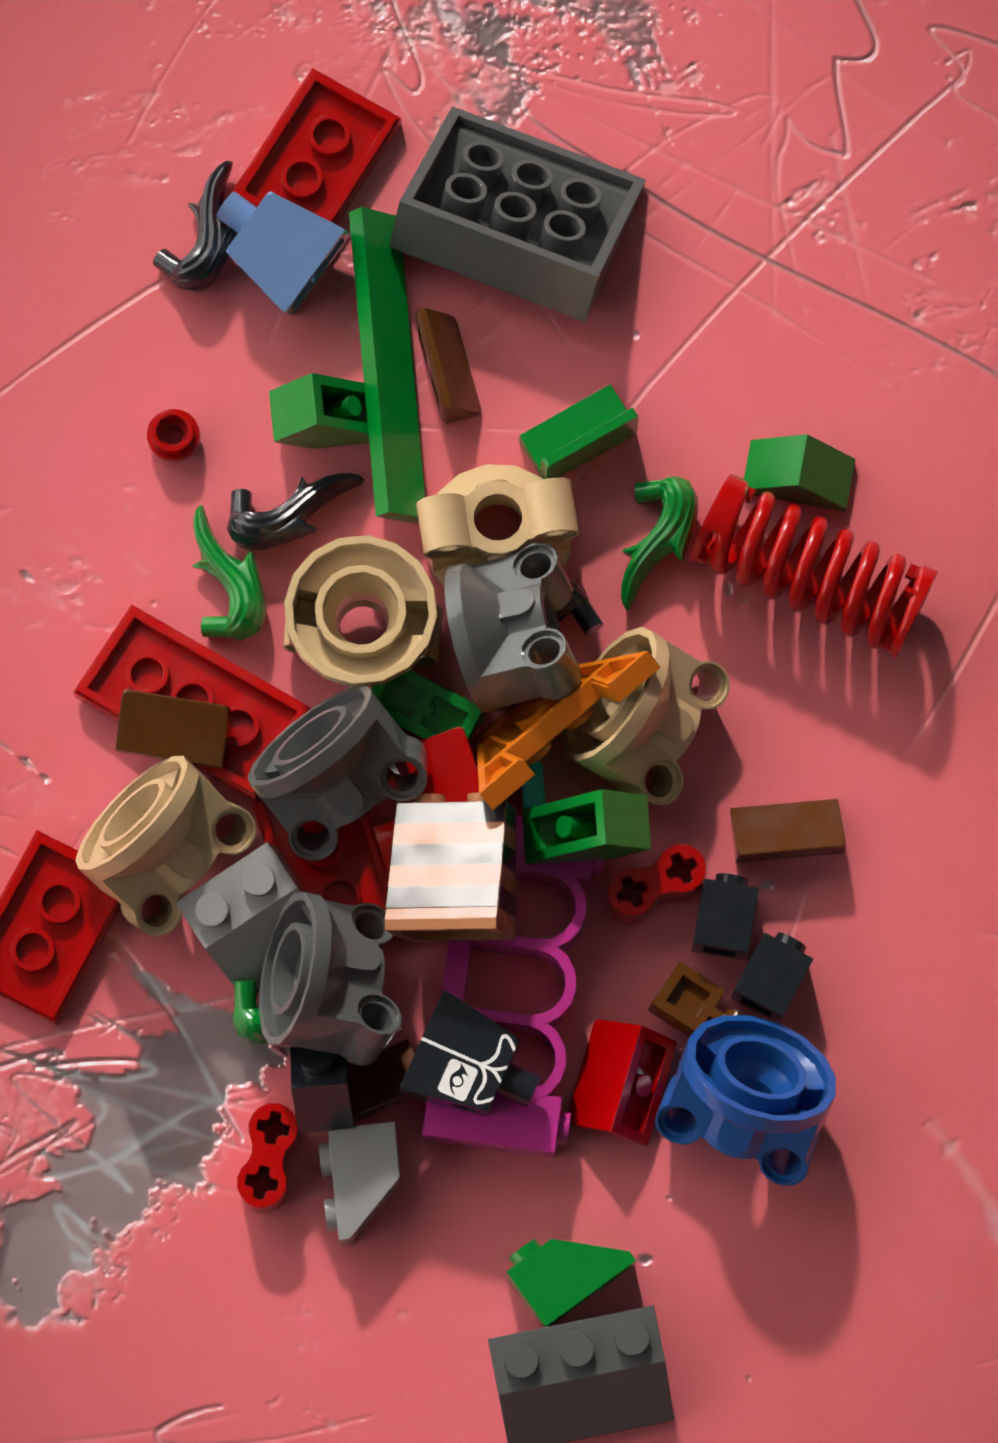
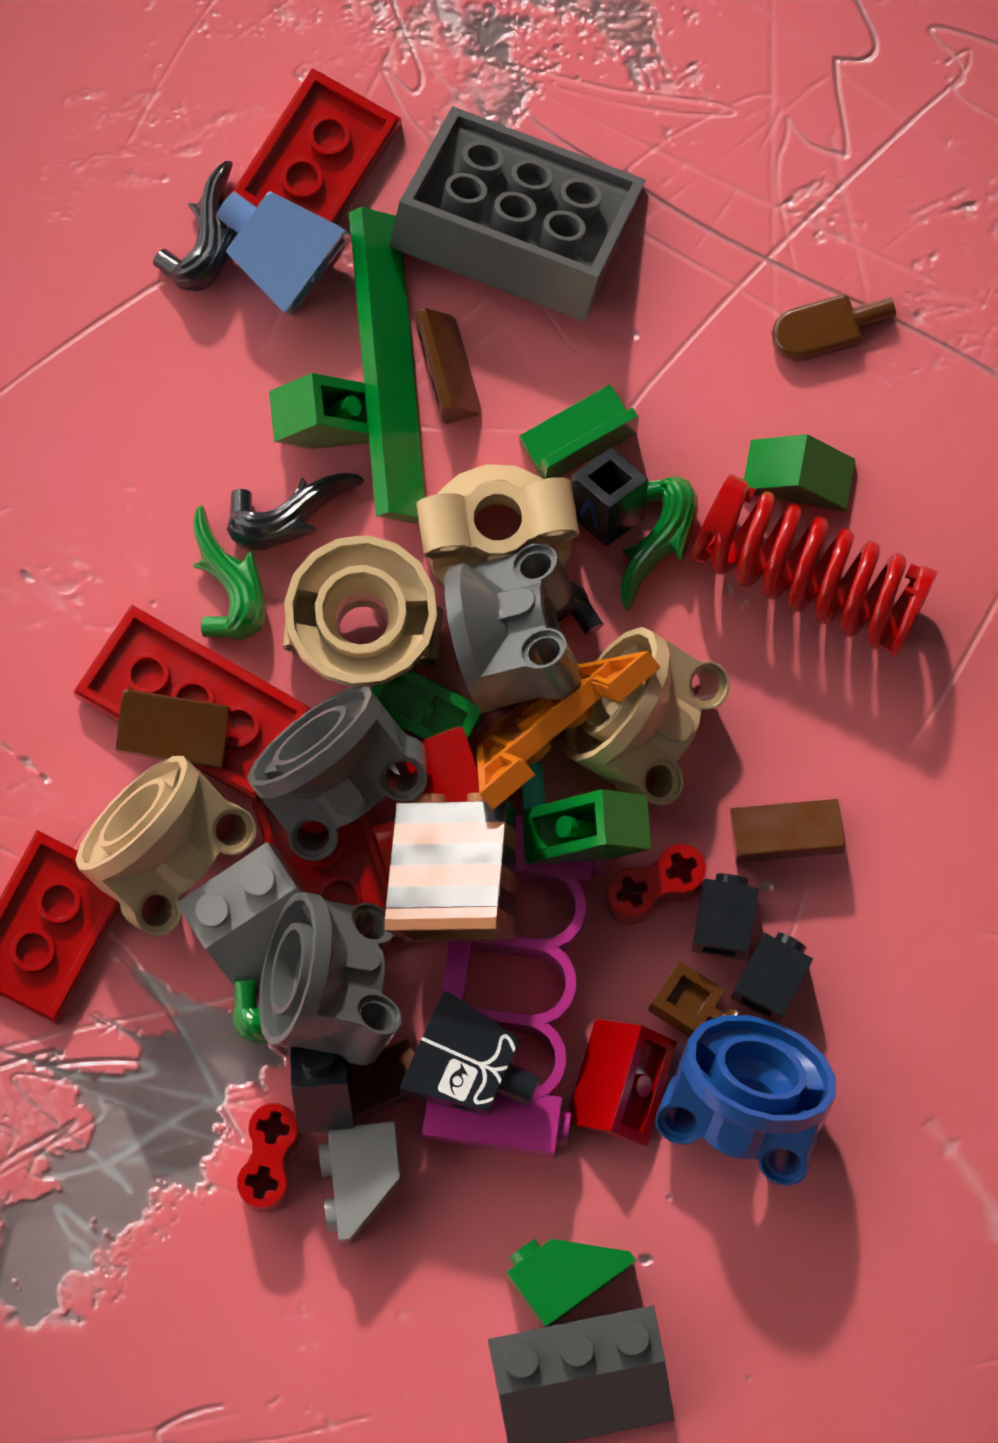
red plate [147,409,200,462] -> none
none -> black brick [572,448,648,547]
none -> reddish brown piece [771,294,896,361]

